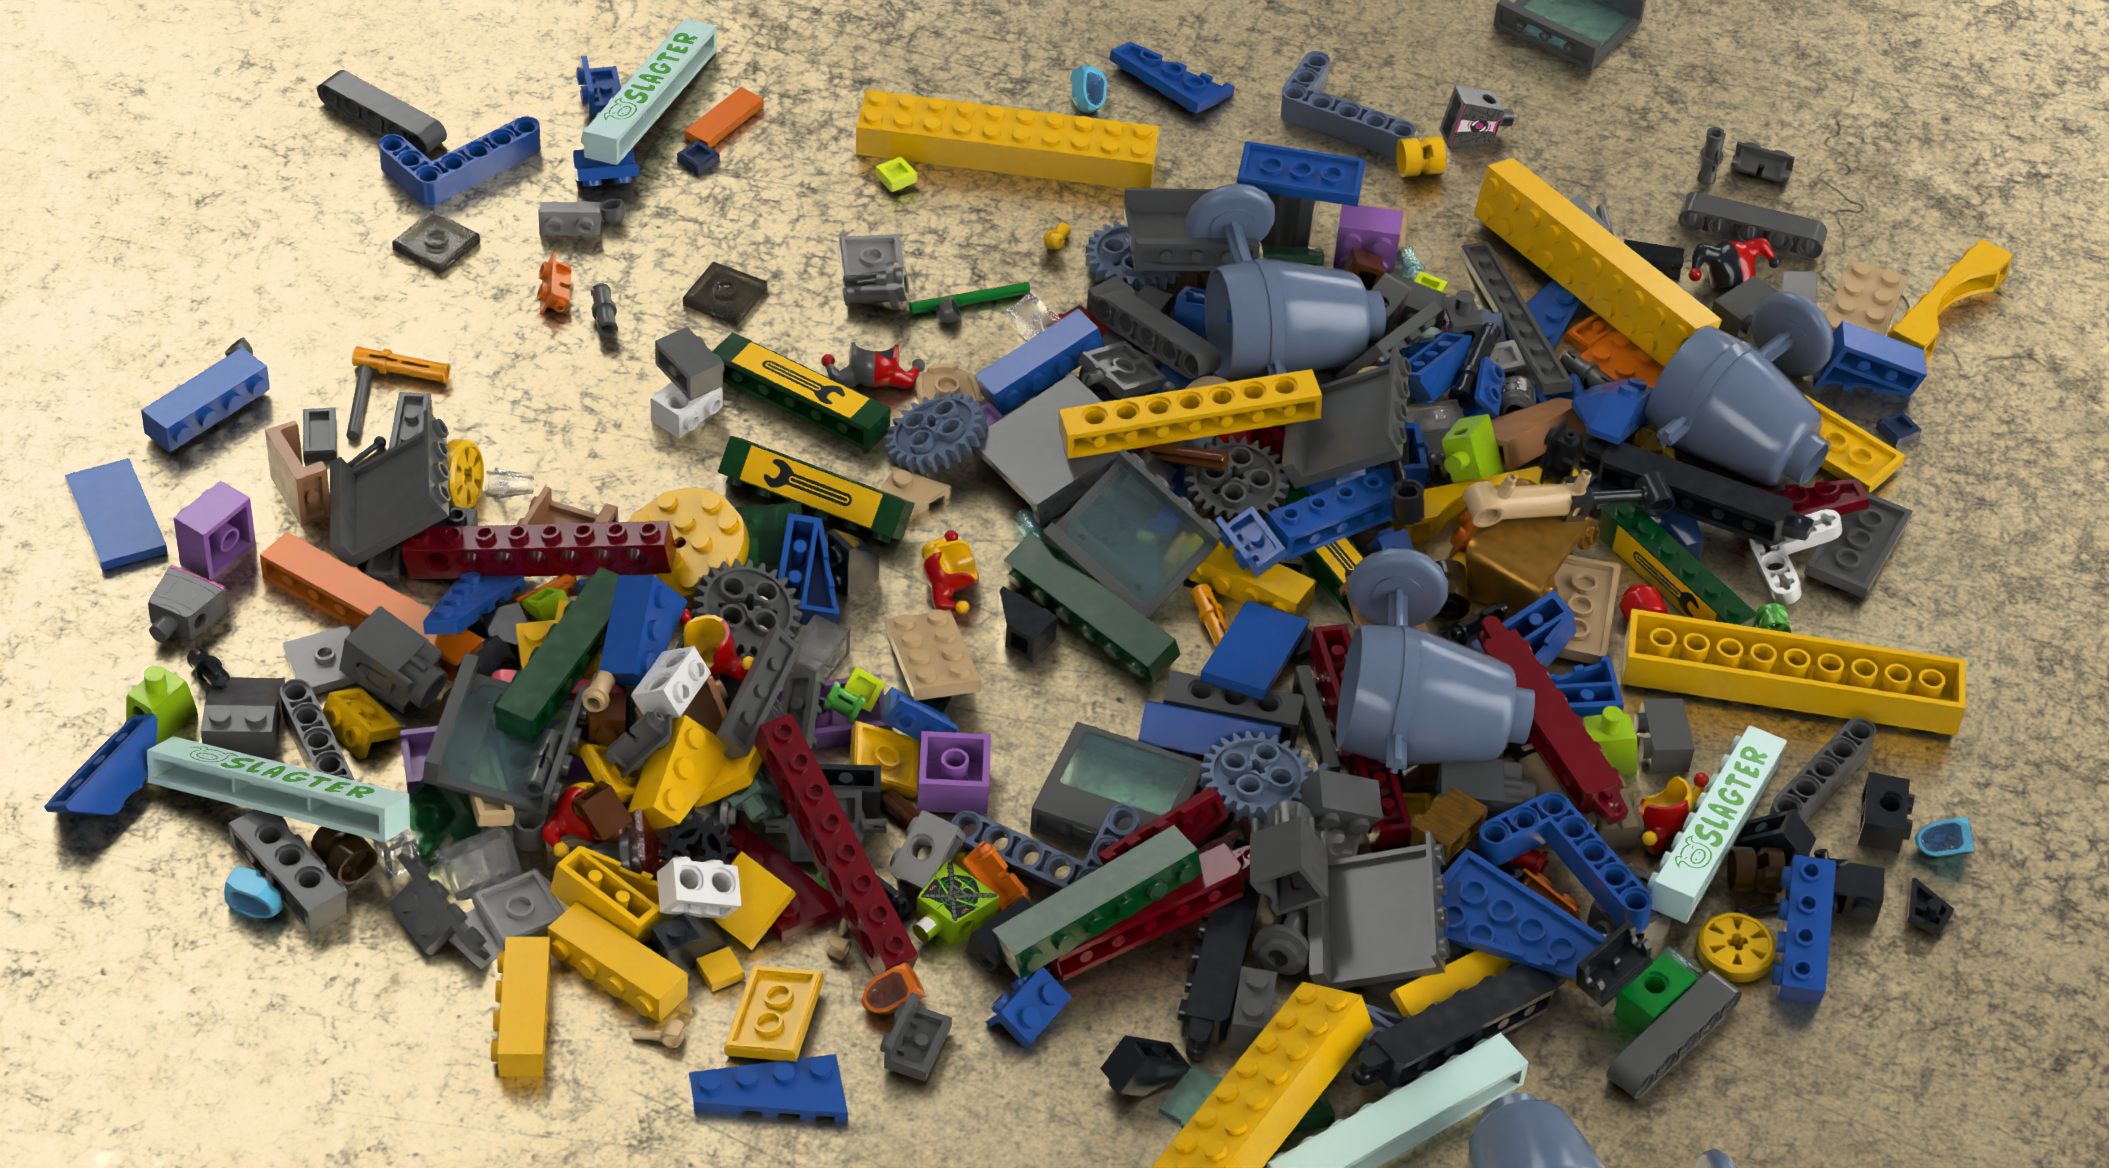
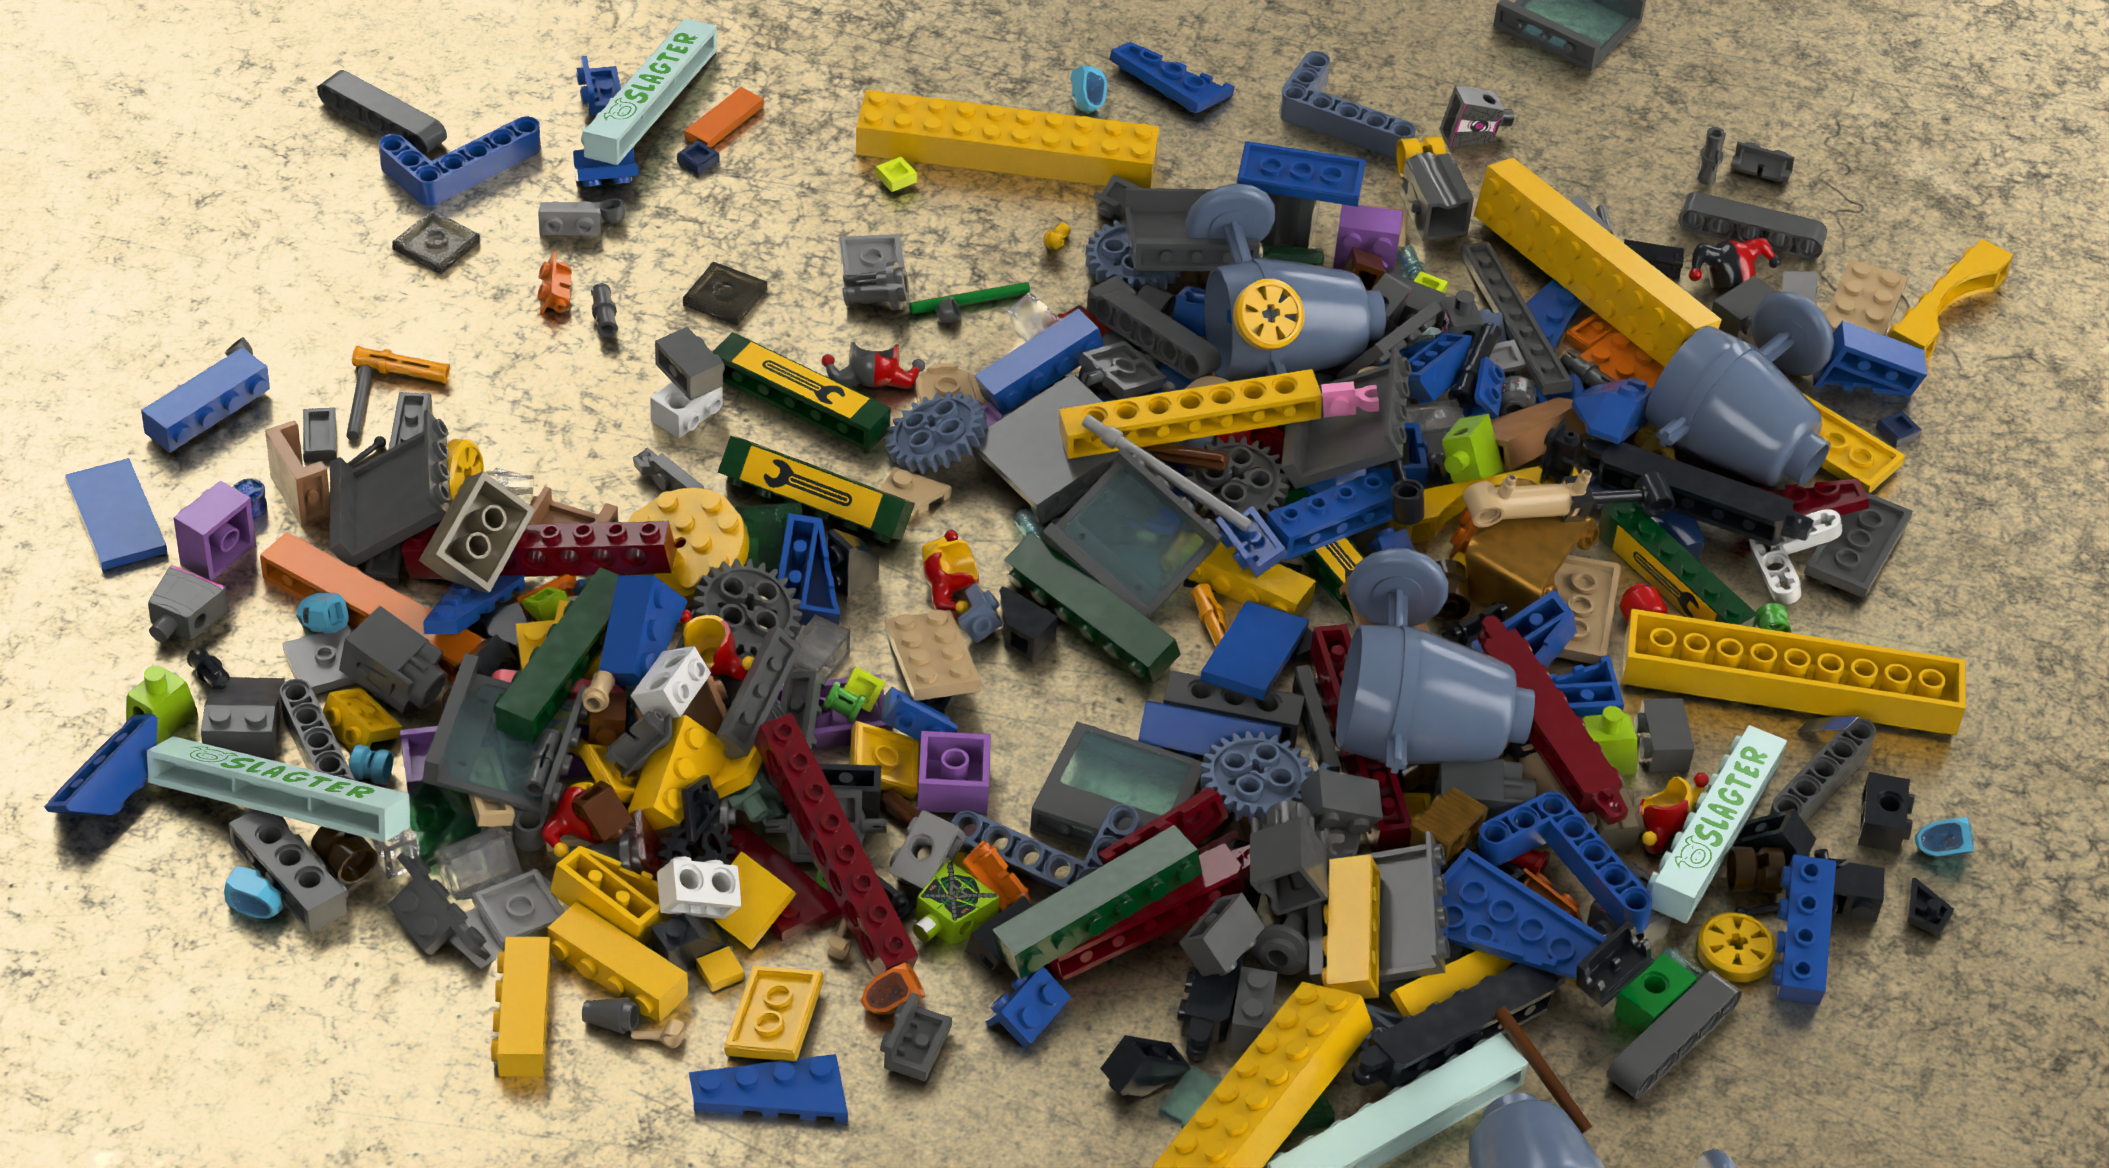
none -> clear blue wheel [233,478,267,520]
none -> medium azure rock [296,593,349,634]
none -> medium azure wheel [349,744,394,785]
none -> dark tan slope [419,472,536,593]
none -> dark grey cone [582,997,639,1034]
none -> dark grey hinge [633,447,704,491]
none -> black piece [681,775,720,843]
none -> sand blue bracket [958,583,1003,643]
none -> light grey bar [1081,414,1253,532]
none -> dark grey bracket [1092,175,1139,221]
none -> dark grey brick [1179,893,1265,976]
none -> yellow wheel [1233,279,1304,351]
none -> bright pink plate [1321,381,1379,418]
none -> yellow brick [1322,854,1381,999]
none -> dark grey piece [1400,152,1474,241]
none -> reddish brown bar [1493,1006,1593,1134]
none -> sticker [1797,716,1859,732]

